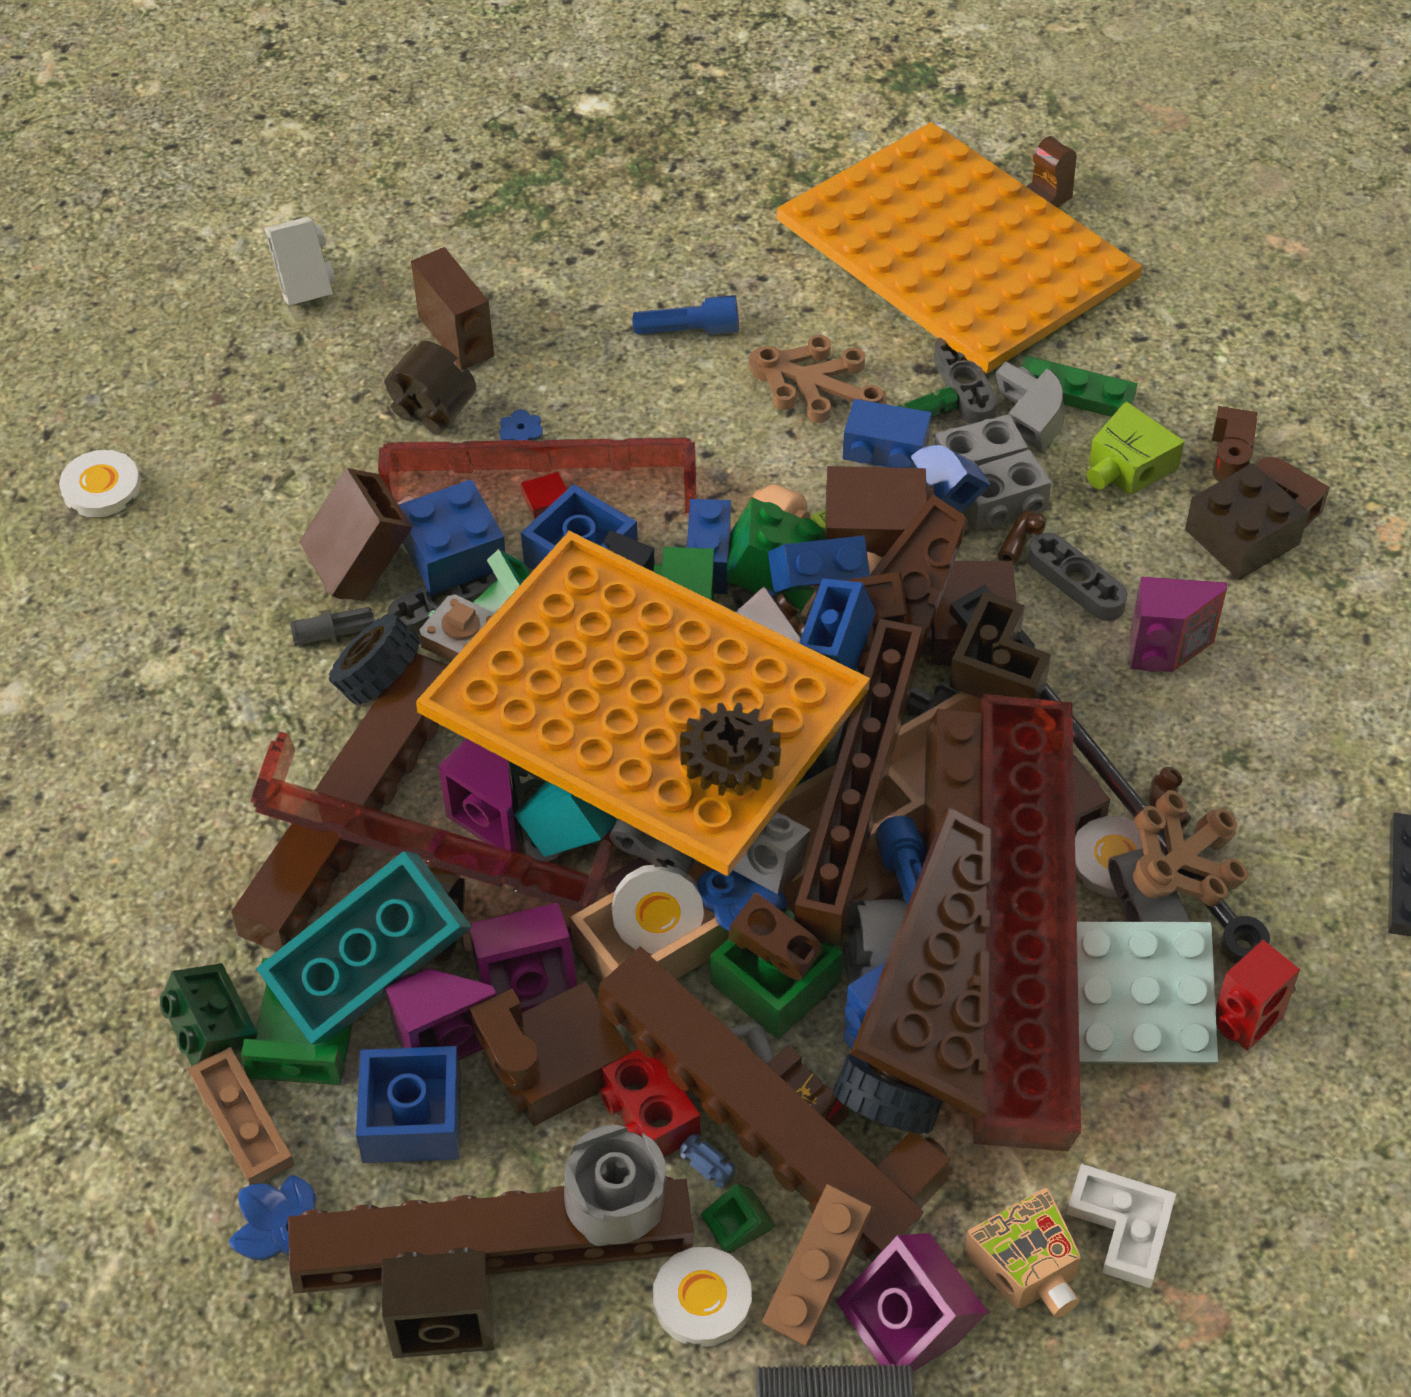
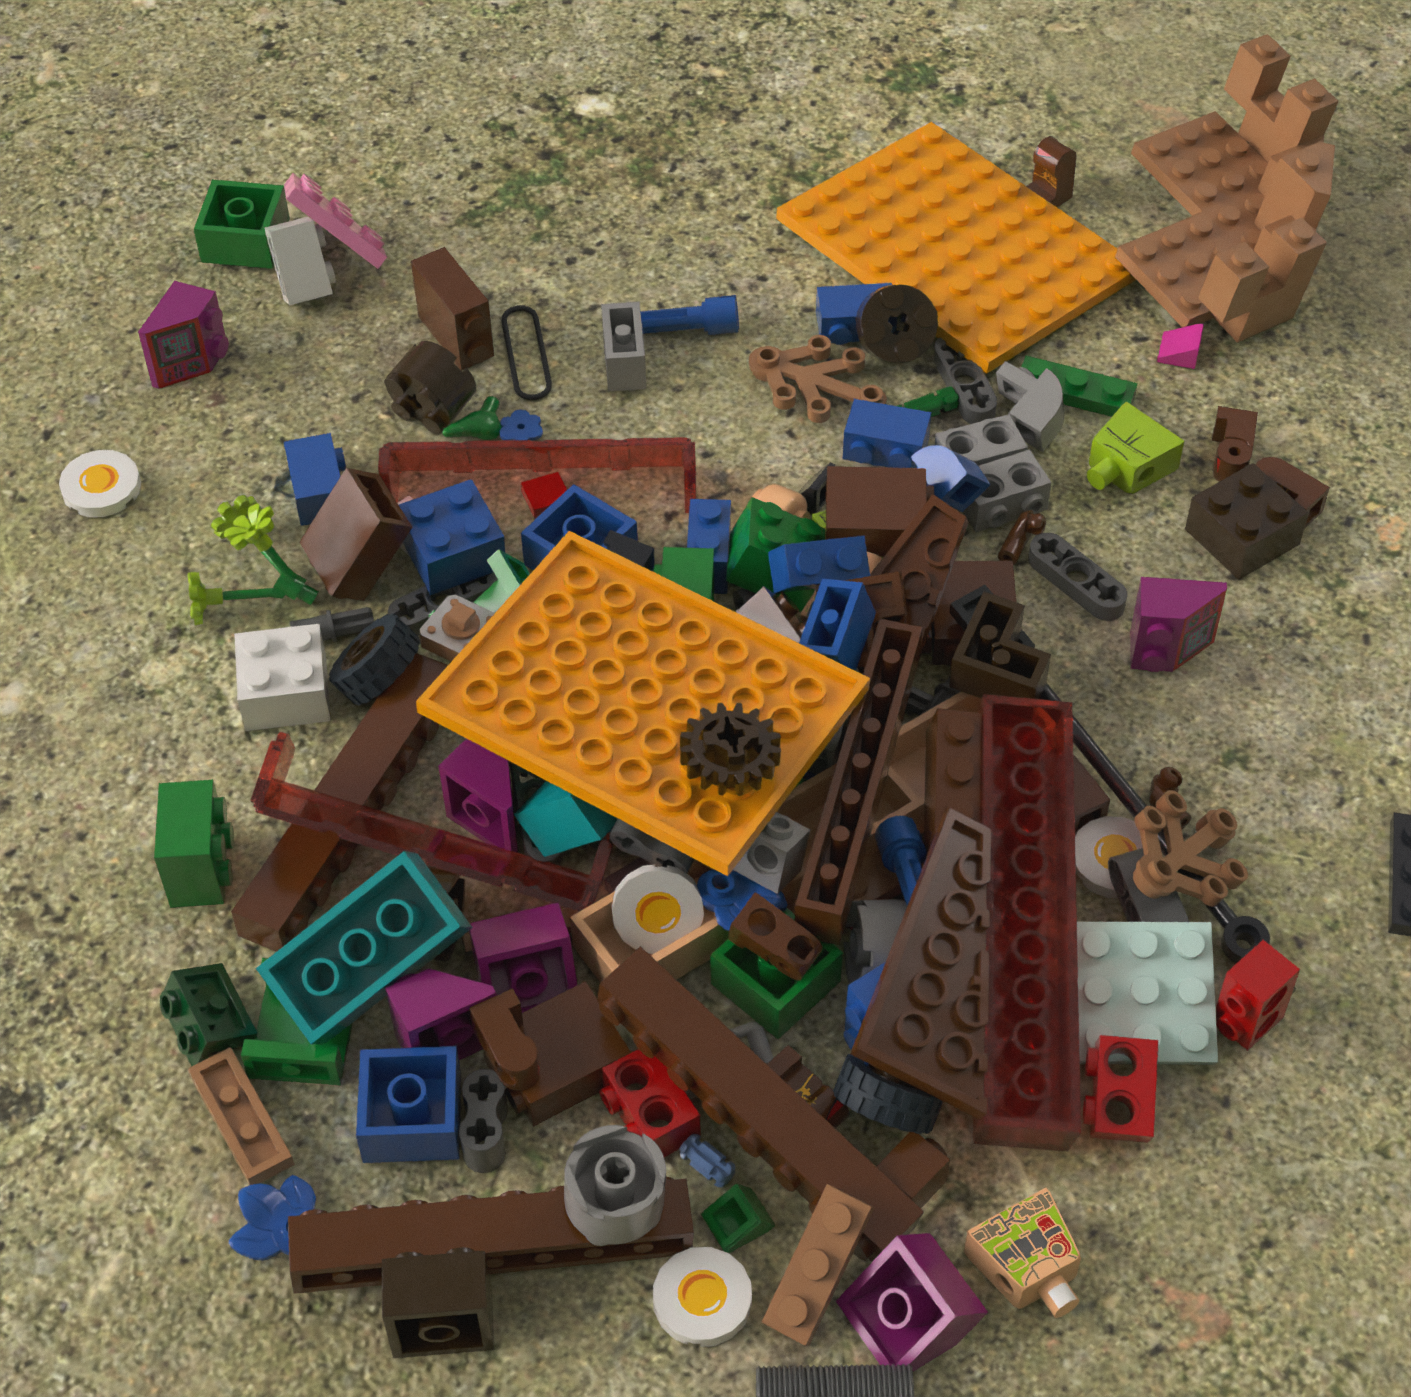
white plate [1066,1164,1177,1288] -> none
none -> magenta slope [138,281,229,389]
none -> green brick [154,779,234,908]
none -> lime plant [187,495,319,626]
none -> green brick [194,179,290,269]
none -> white brick [234,624,331,731]
none -> bright pink plate [284,173,387,269]
none -> blue brick [284,433,346,526]
none -> green animal [442,396,502,440]
none -> dark grey axle [459,1069,508,1173]
none -> black piece [501,305,552,400]
none -> light grey brick [601,302,646,392]
none -> black slope [798,462,835,516]
none -> blue brick [816,283,898,345]
none -> dark brown brick [855,285,938,363]
none -> red brick [1083,1035,1158,1143]
none -> medium nougat brick [1115,34,1338,343]
none -> dark pink slope [1157,324,1204,369]

